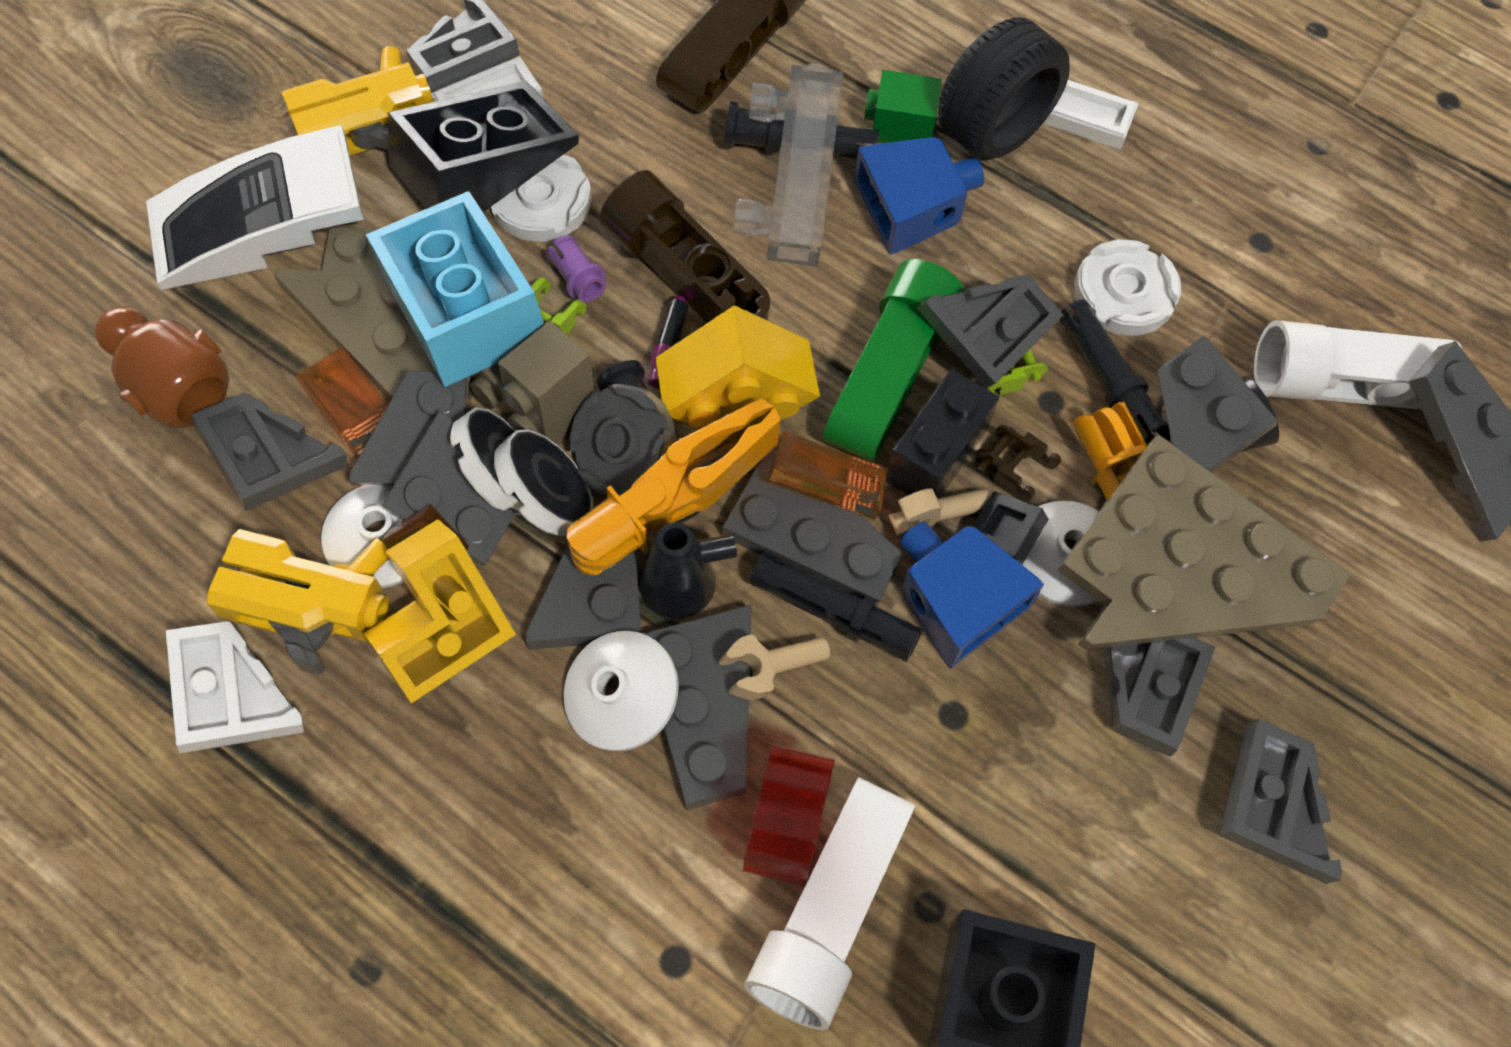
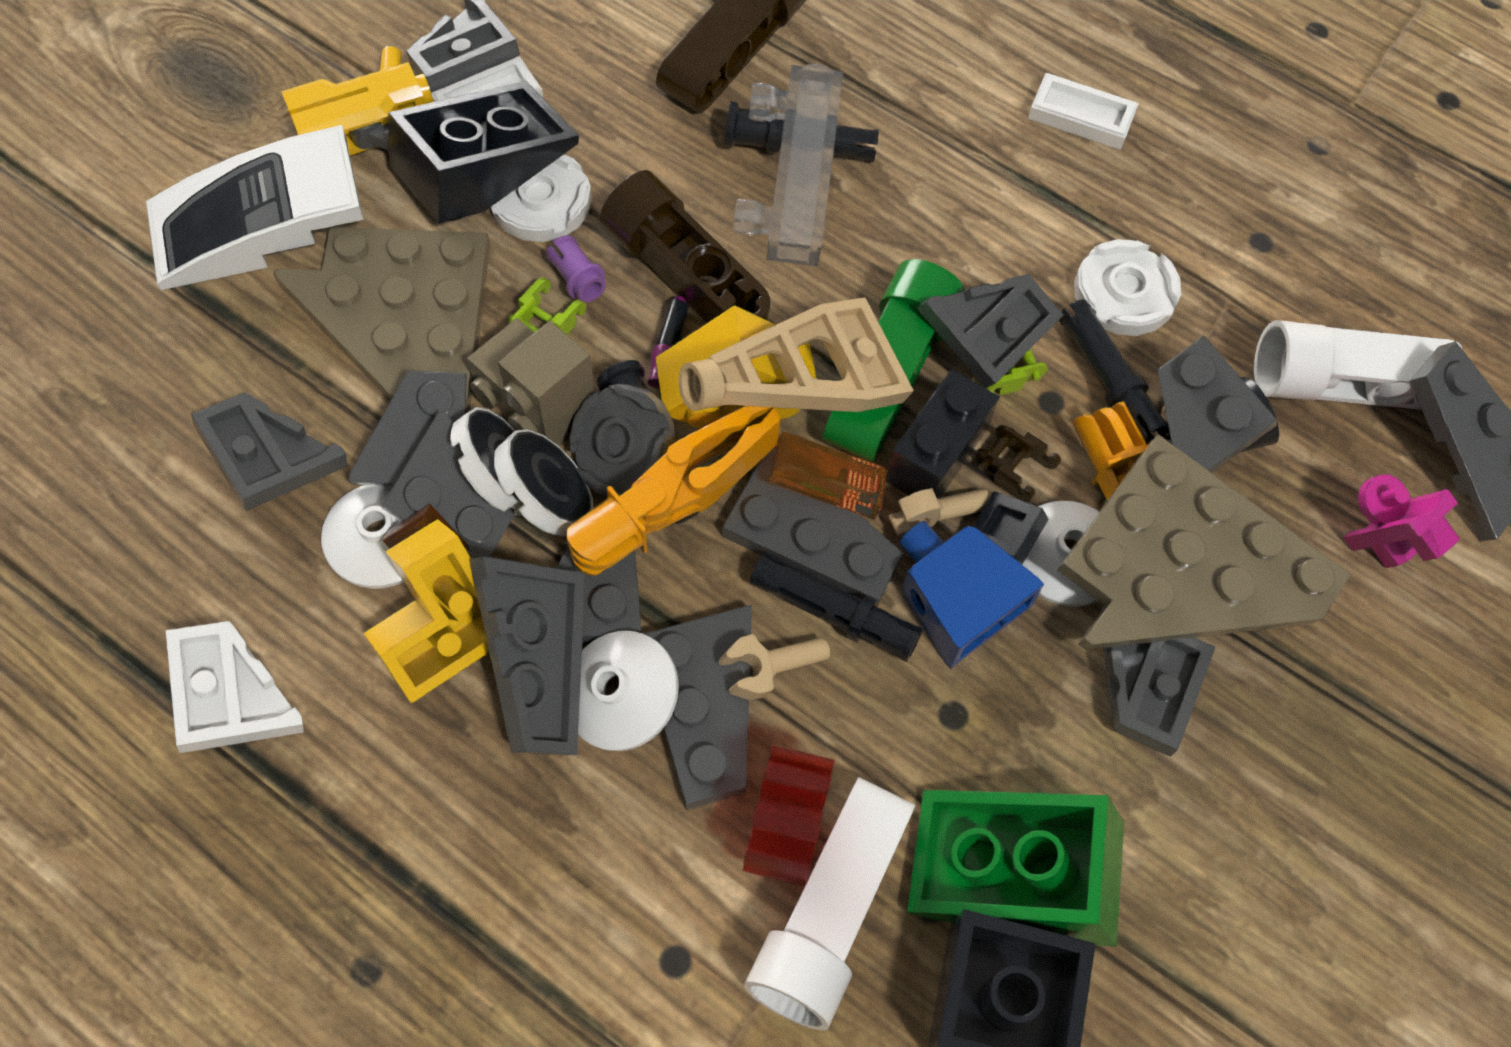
dark orange piece [95,306,230,428] -> none
yellow piece [206,529,389,674] -> none
clear orange tile [296,347,388,460] -> none
medium azure brick [366,191,544,387] -> none
black piece [638,522,737,619] -> none
blue torso [854,137,984,255] -> none
green brick [864,70,942,143] -> none
black tyre [938,17,1070,160] -> none
dark grey wing [1219,719,1342,884] -> none
none -> dark grey wing [469,556,585,756]
none -> tan plate [679,297,914,412]
none -> green slope [907,790,1124,947]
none -> dark pink hips [1343,474,1460,568]

